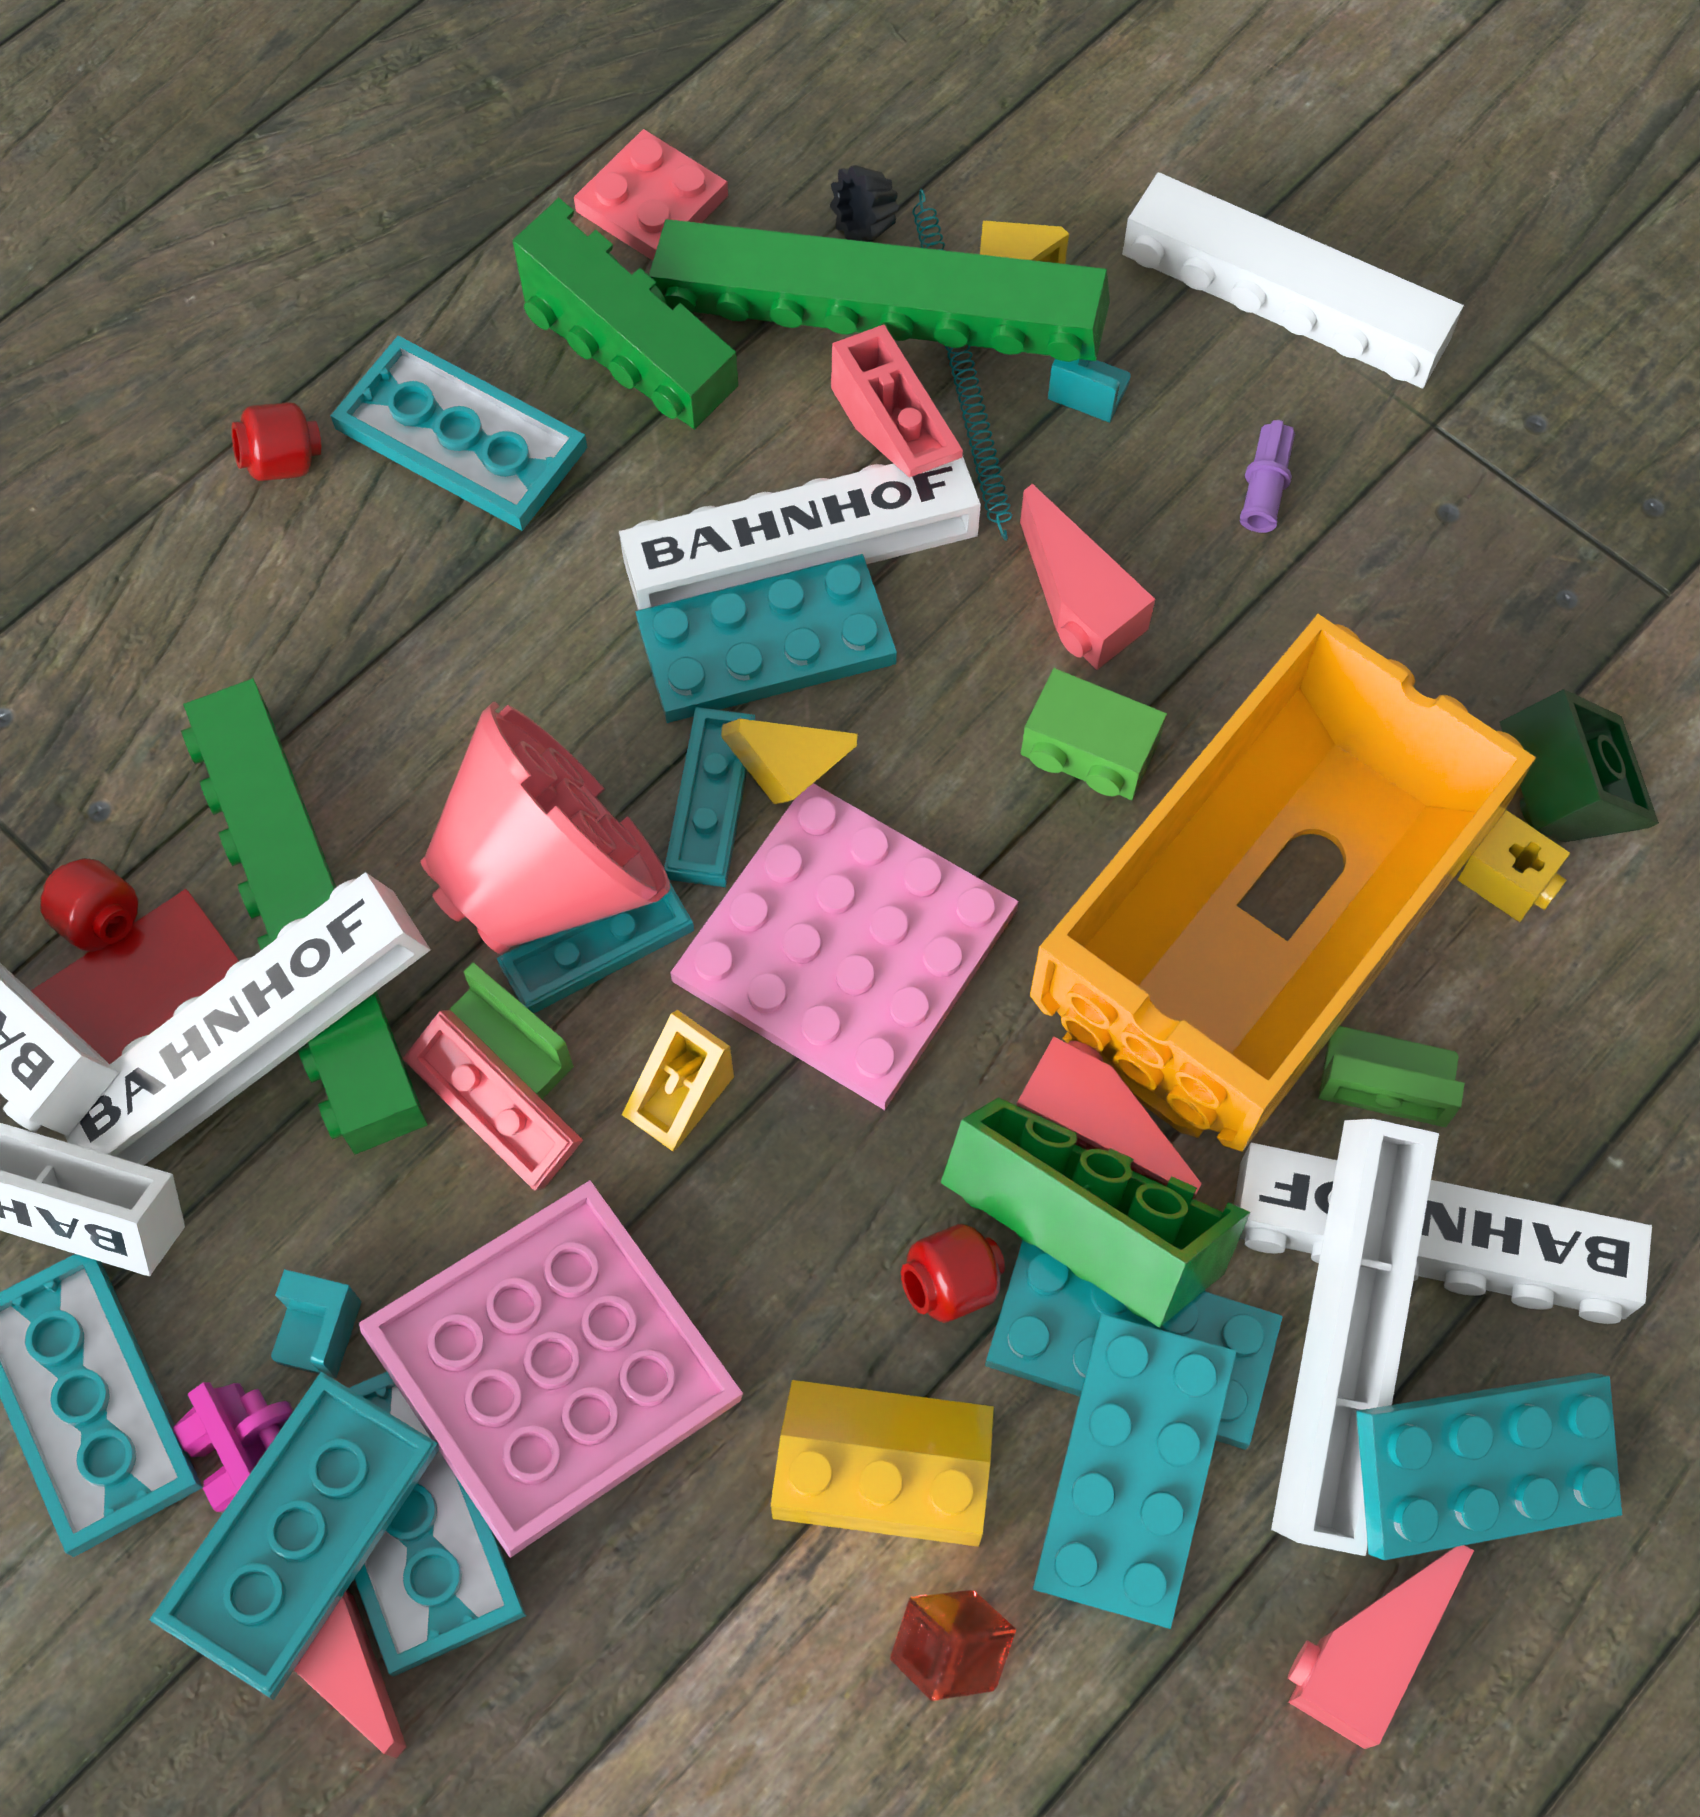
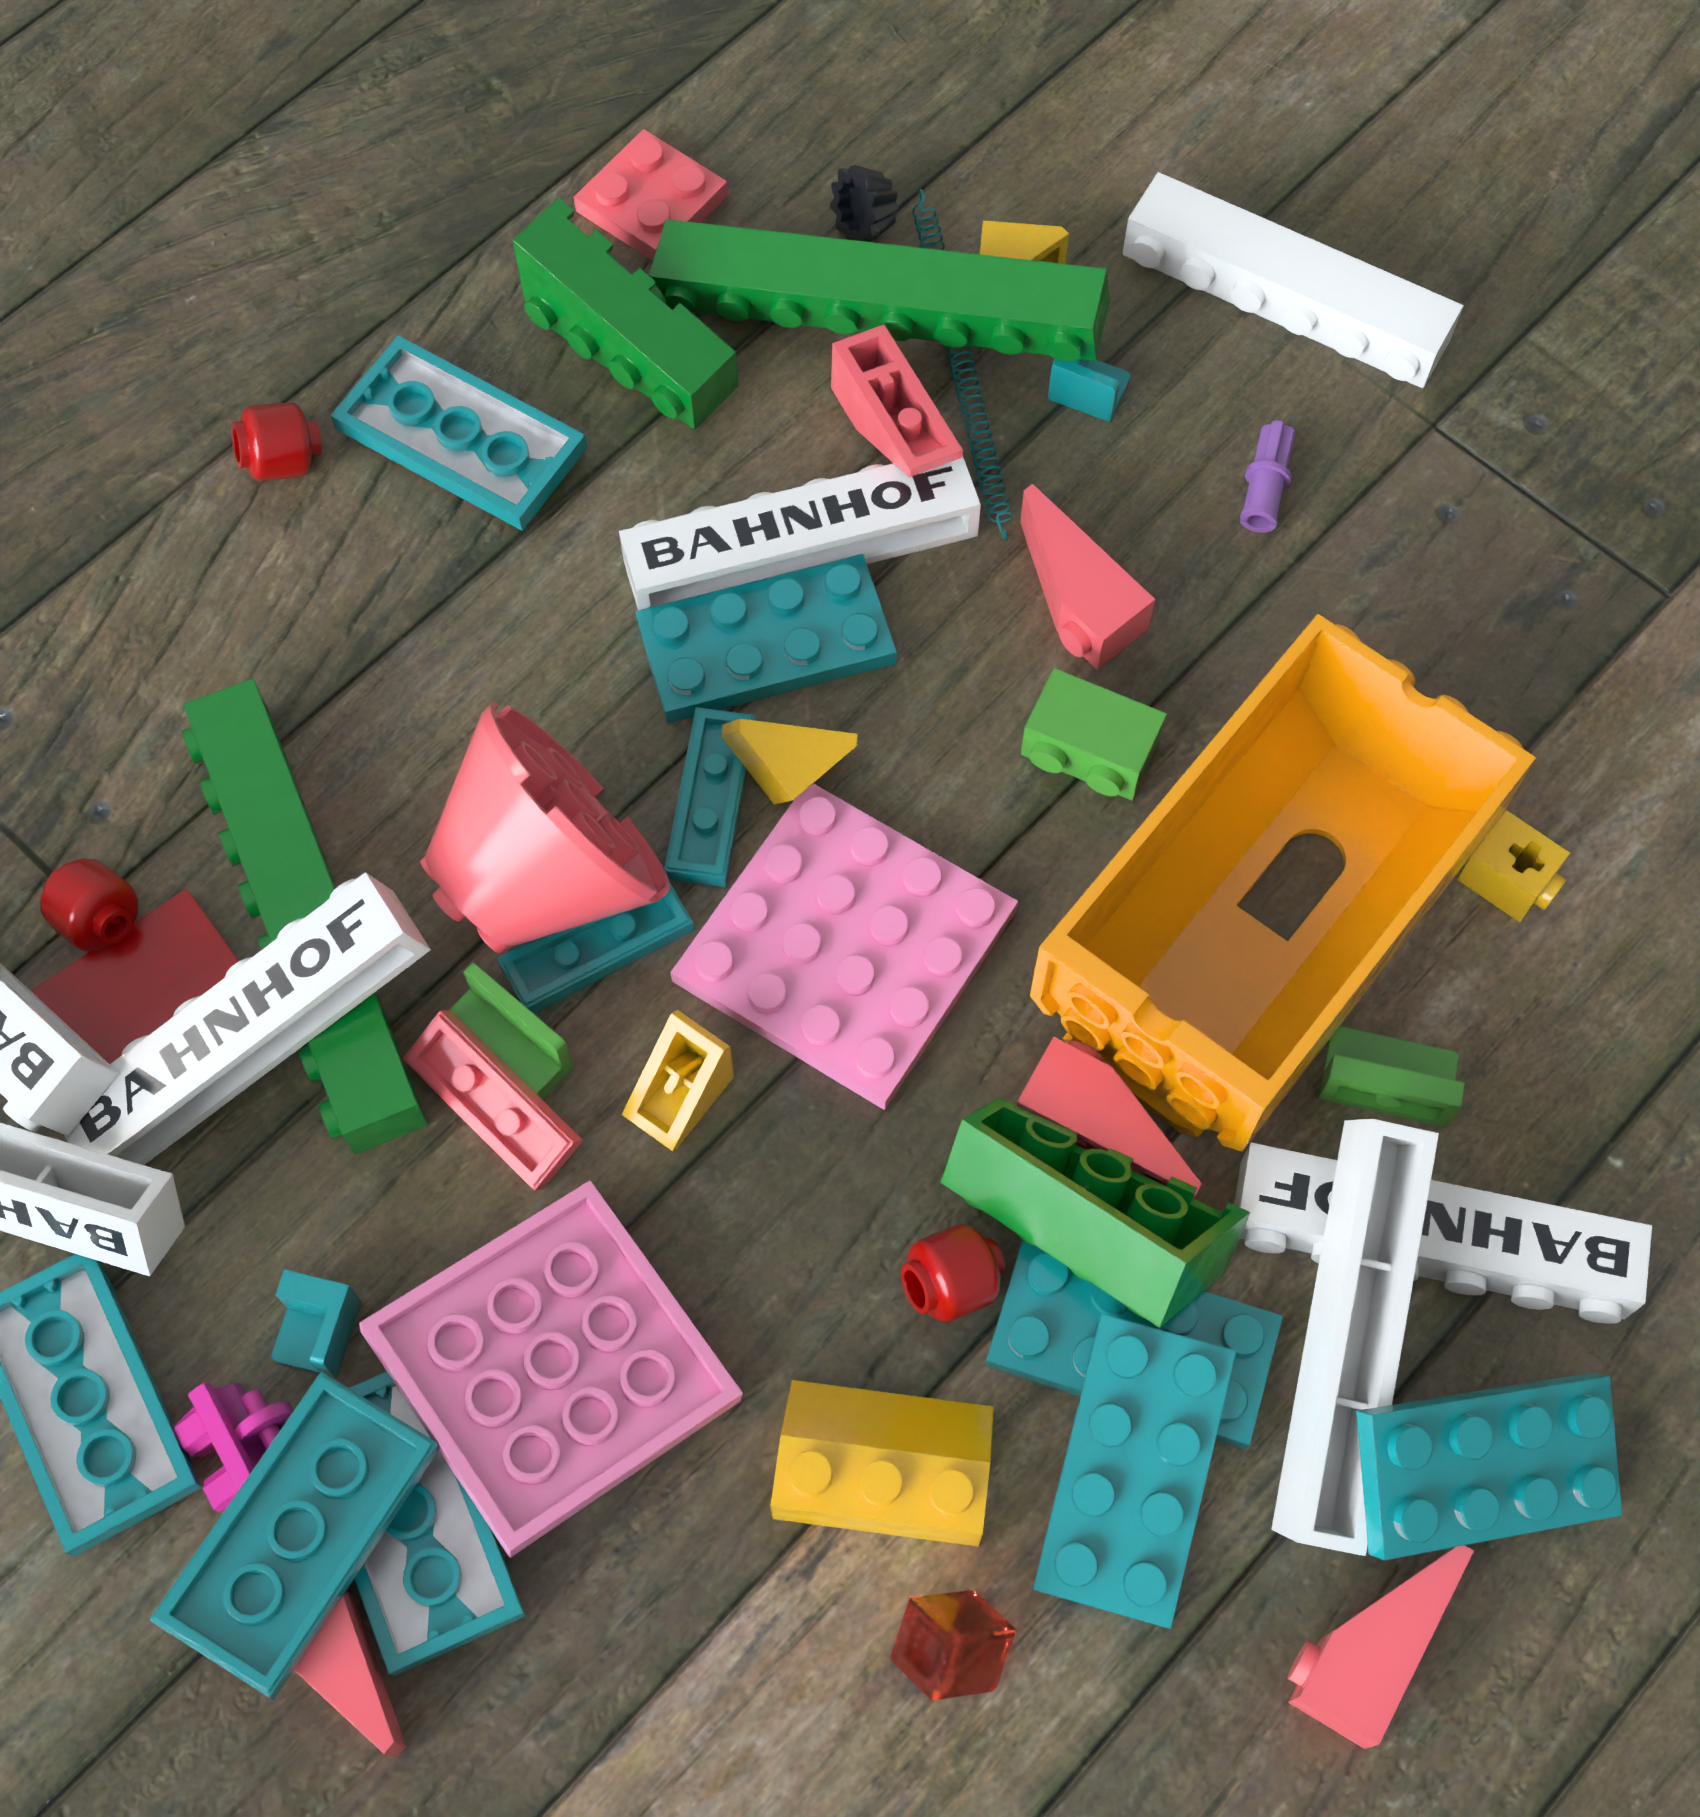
dark green slope [1499,689,1659,842] -> none

